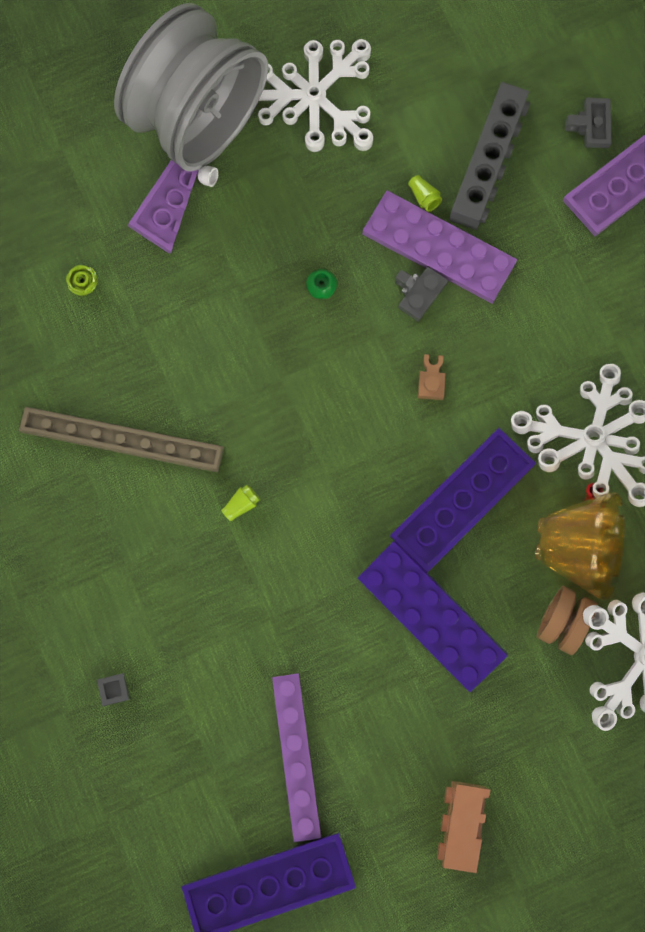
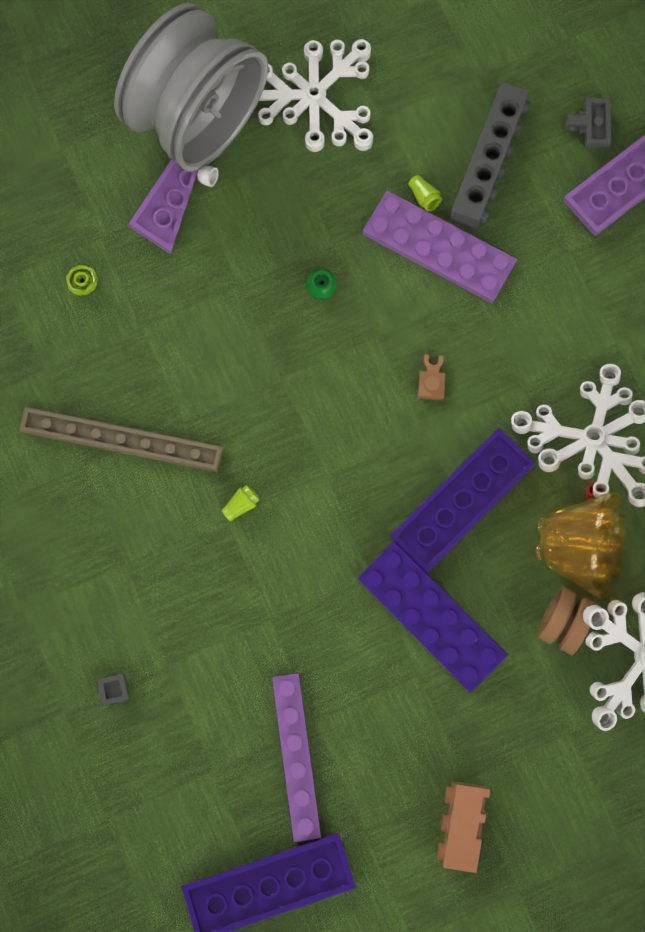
dark grey hinge [395,267,448,322] -> none

